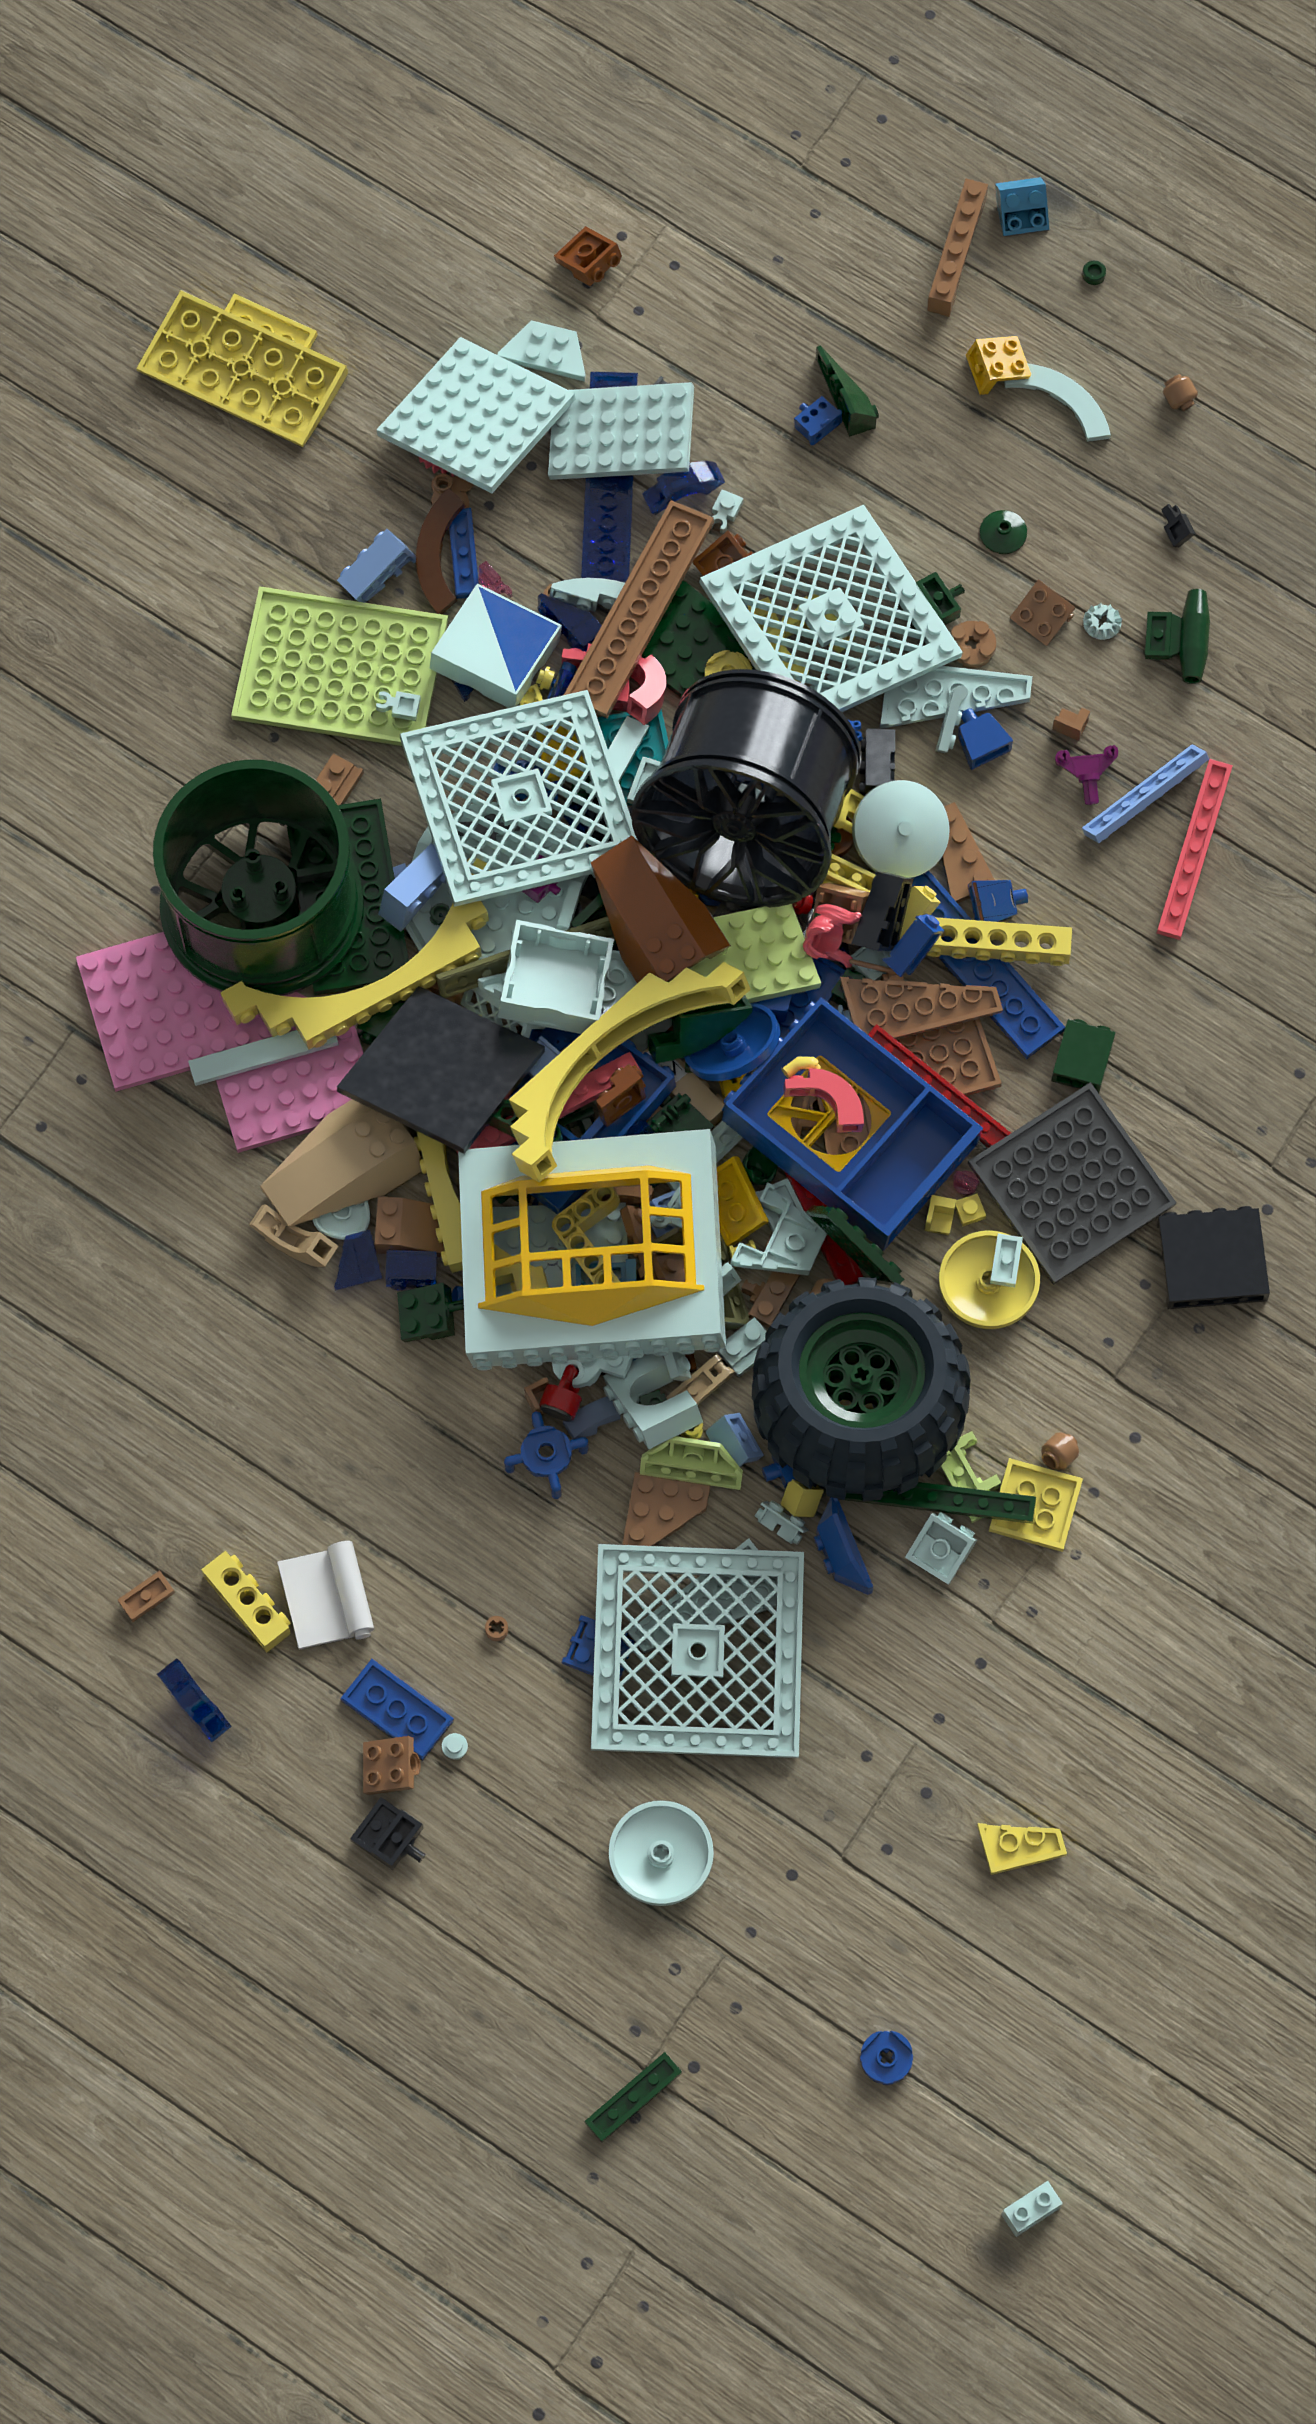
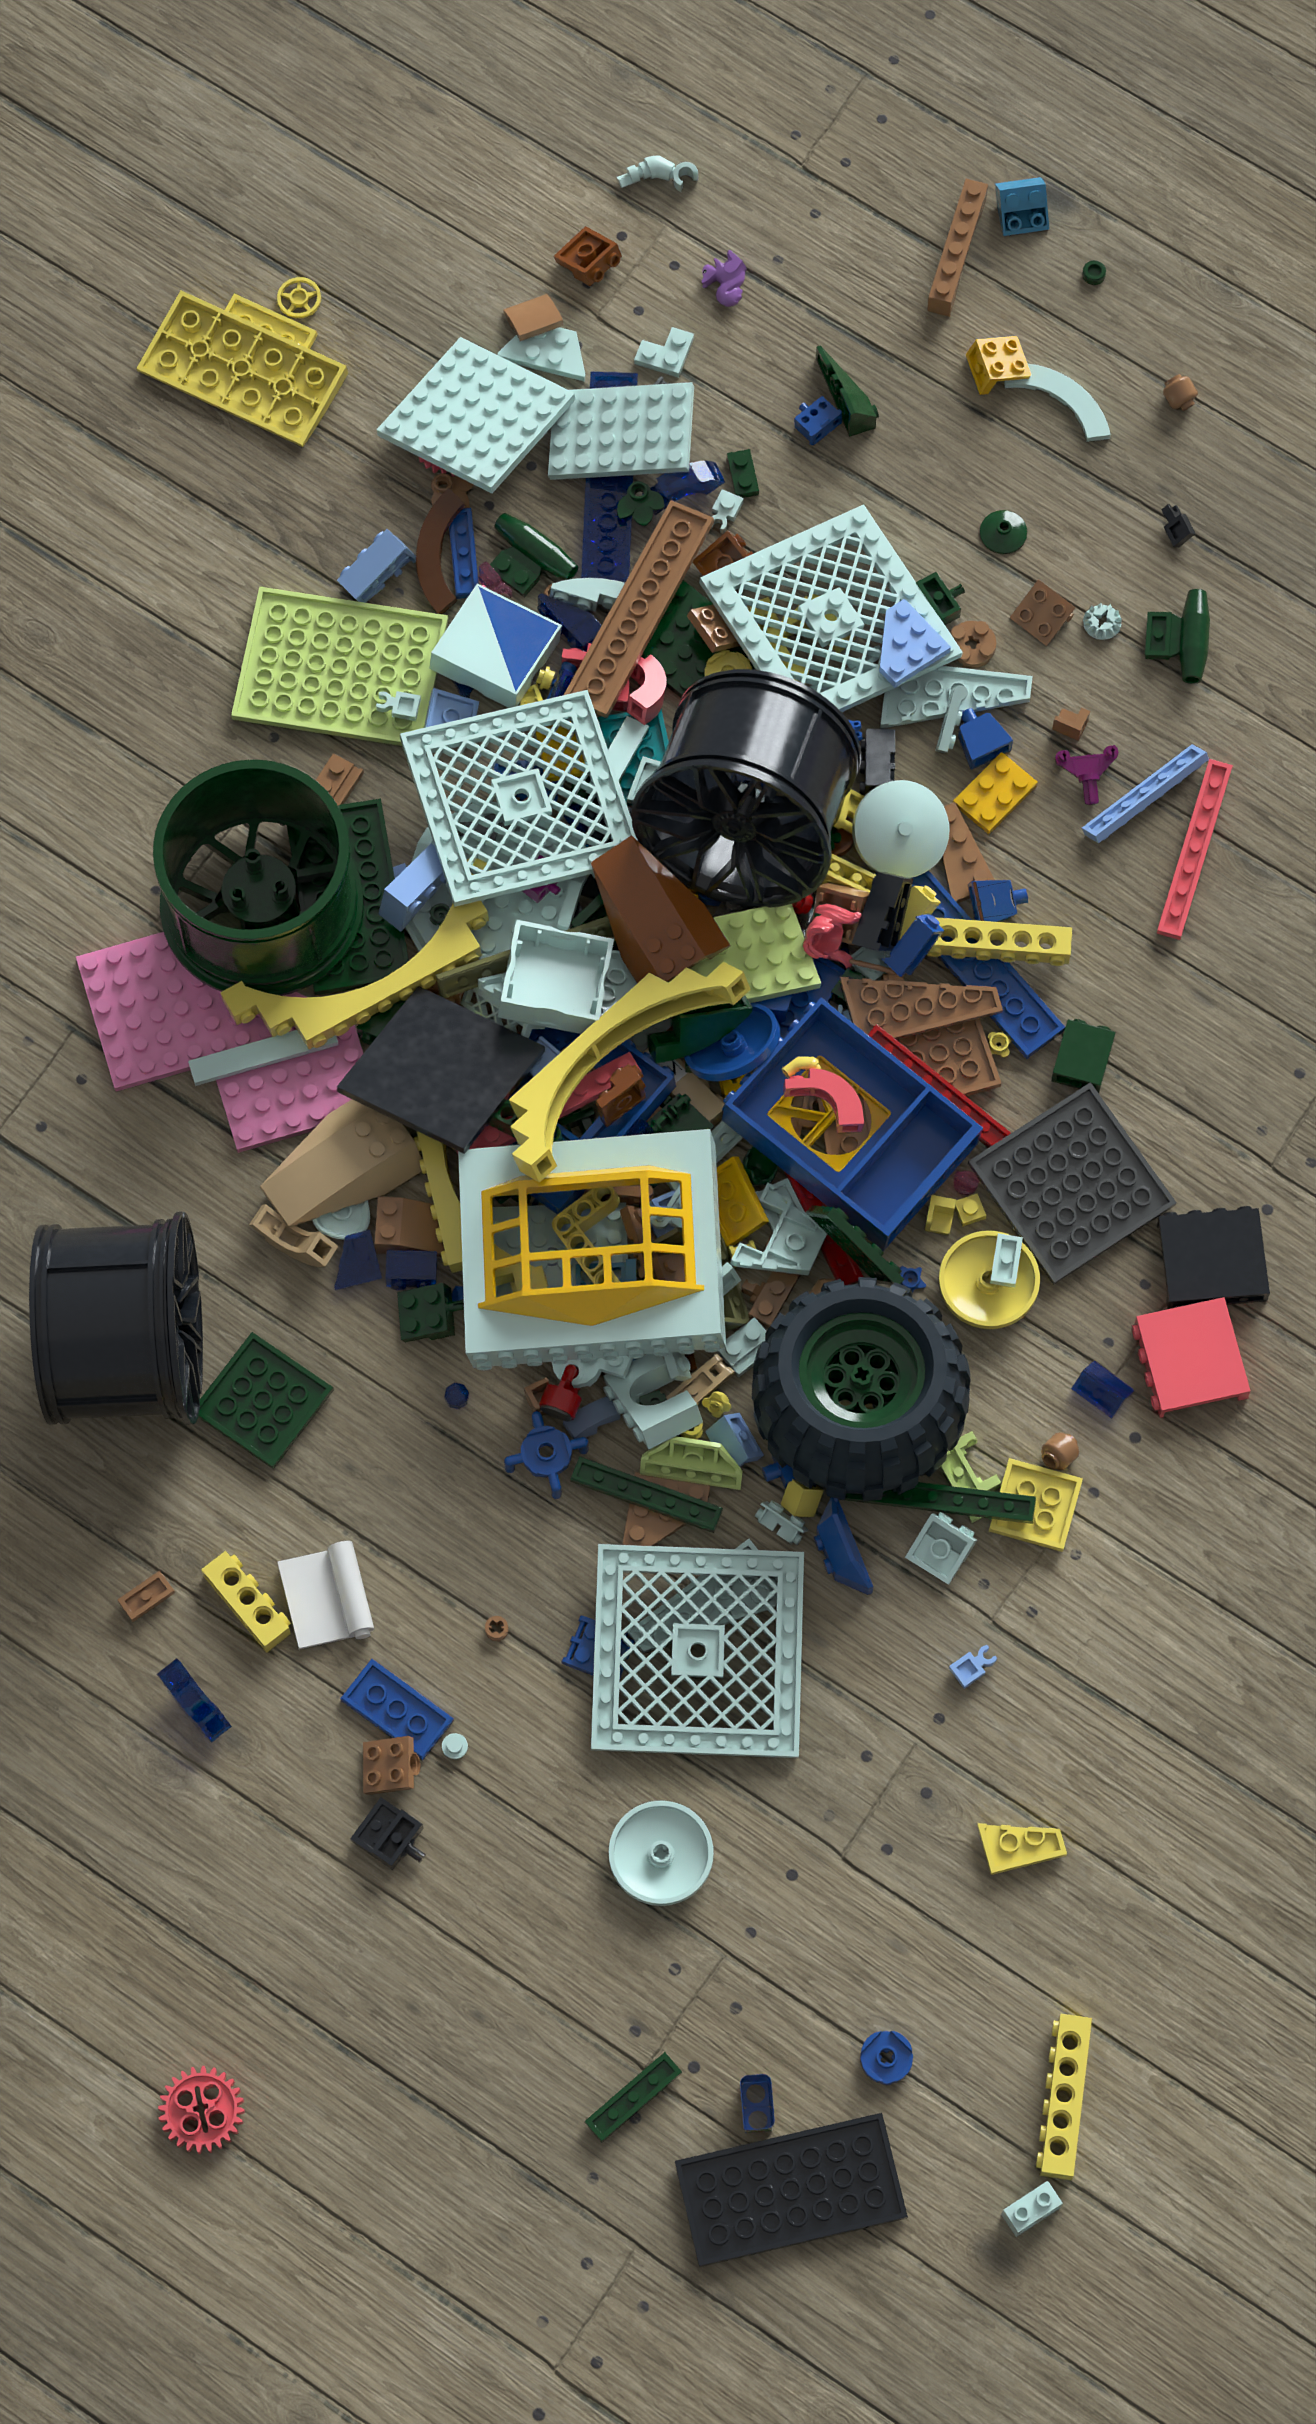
none -> black wheel [29,1212,203,1425]
none -> coral gear [158,2066,245,2154]
none -> dark green plate [198,1332,334,1469]
none -> light yellow wheel [277,277,321,318]
none -> light blue plate [424,688,479,728]
none -> clear blue tile [444,1382,469,1409]
none -> dark green plate [487,513,579,598]
none -> medium nougat slope [503,294,564,341]
none -> dark green tile [570,1456,723,1533]
none -> light aqua piece [617,156,699,192]
none -> dark green plate [617,481,664,527]
none -> light aqua plate [634,327,694,378]
none -> black plate [675,2113,908,2267]
none -> medium nougat plate [687,605,740,653]
none -> medium lavender animal [702,250,747,307]
none -> light yellow plate [702,1391,731,1418]
none -> dark green plate [727,449,759,498]
none -> blue piece [740,2074,775,2133]
none -> light blue plate [879,599,951,688]
none -> blue plate [900,1266,926,1293]
none -> light blue plate [949,1645,997,1689]
none -> yellow plate [953,752,1038,834]
none -> light yellow plate [988,1032,1012,1058]
none -> light yellow brick [1036,2014,1092,2180]
none -> clear blue panel [1071,1361,1134,1419]
none -> coral panel [1132,1297,1250,1418]

